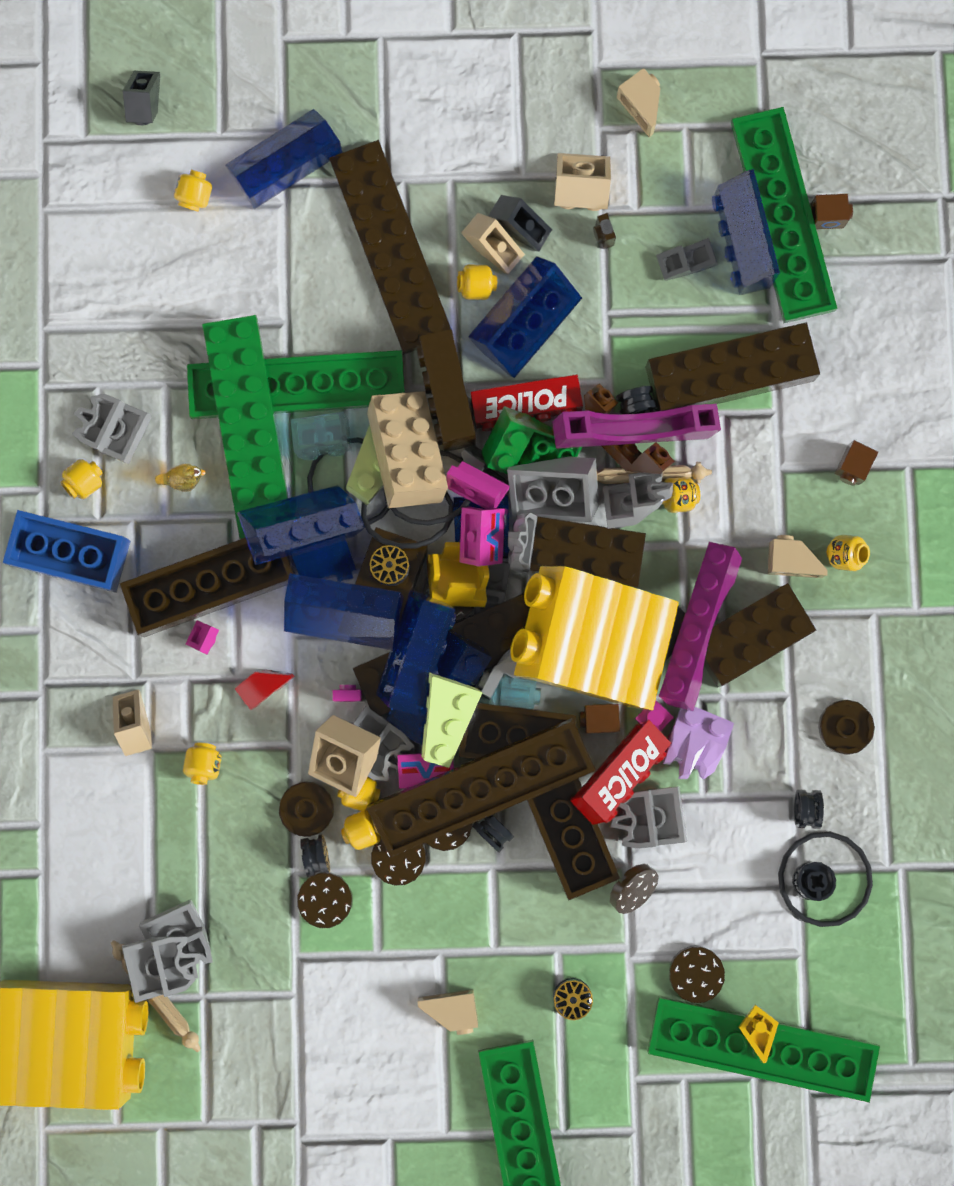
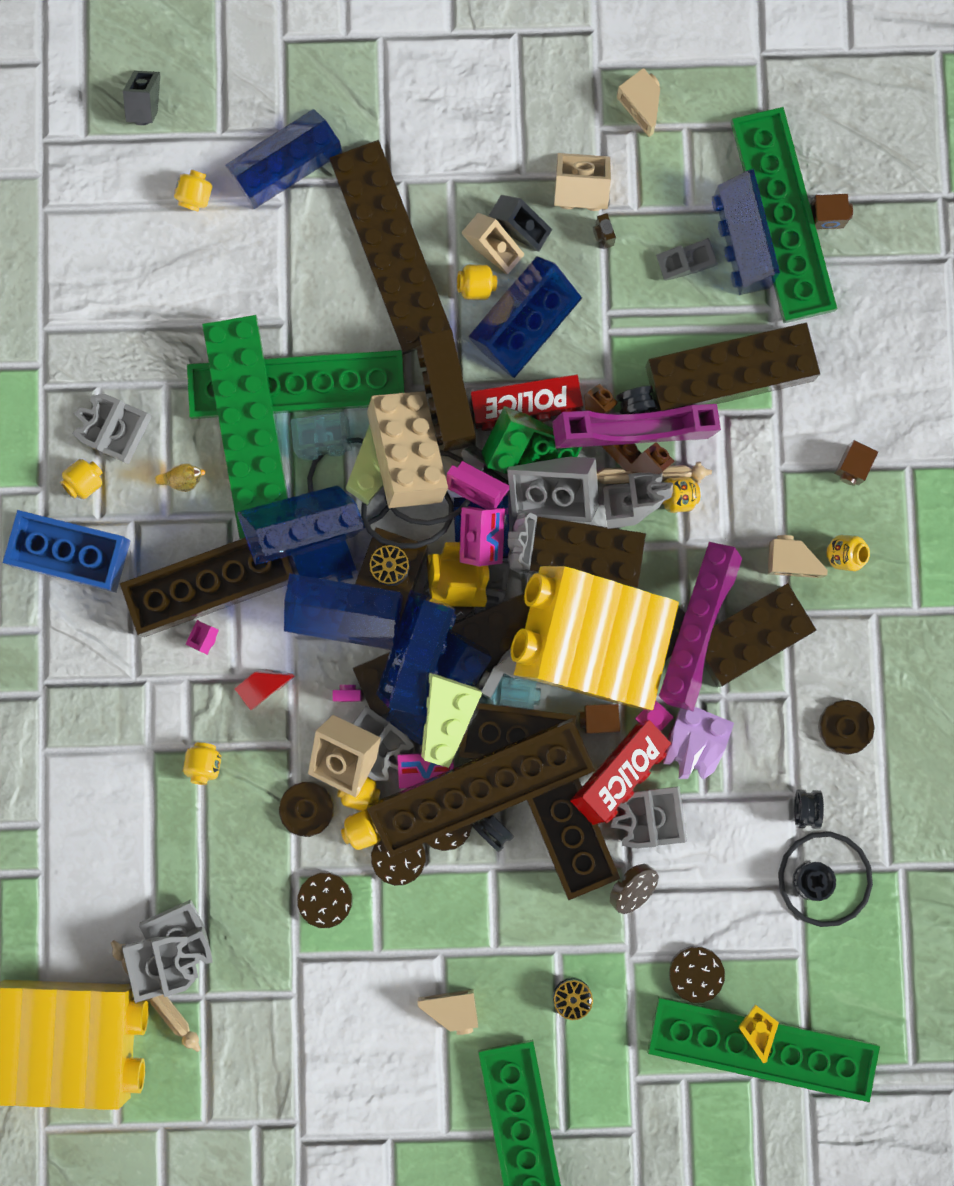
tan slope [113,689,152,756] -> none
black wheel [300,835,330,877] -> none

